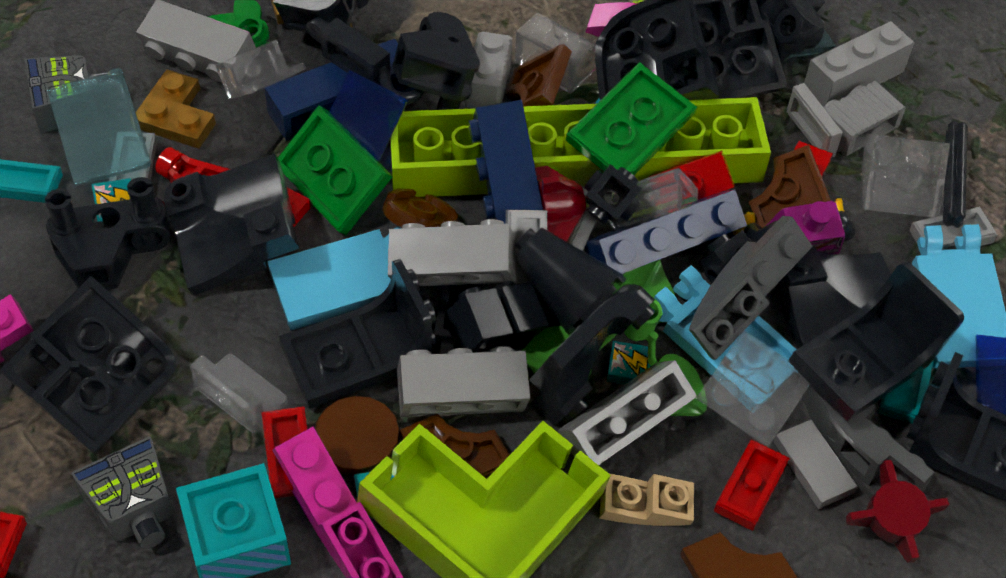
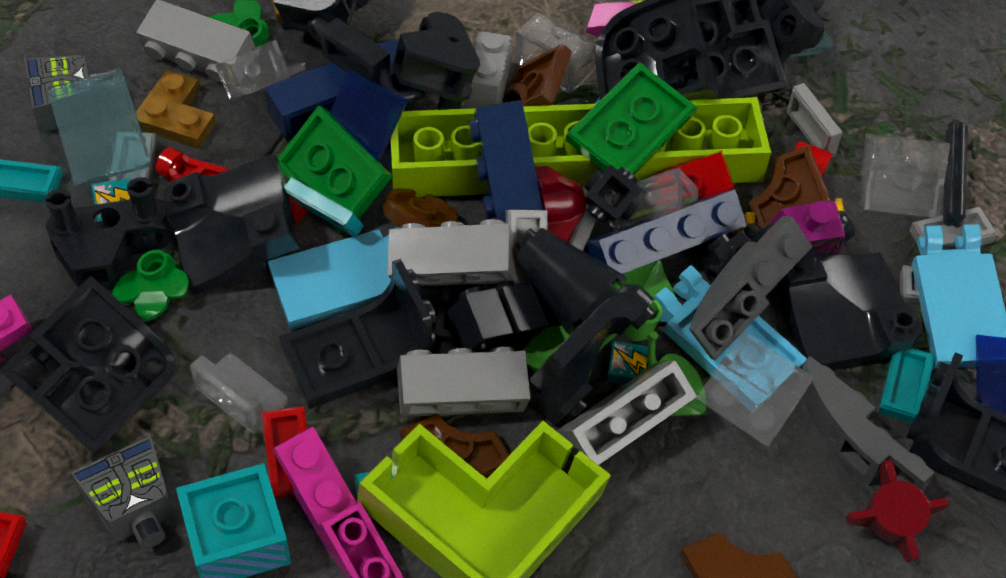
reddish brown tile [315,396,399,476] -> none
tan slope [599,473,694,526] -> none
red plate [714,439,790,531] -> none
light grey tile [773,420,858,510] -> none
black bracket [788,261,964,422] -> none
light grey brick [804,21,914,107] -> none
light grey brick [823,80,906,156] -> none
none -> green plate [112,250,189,321]
none -> teal tile [284,177,364,237]

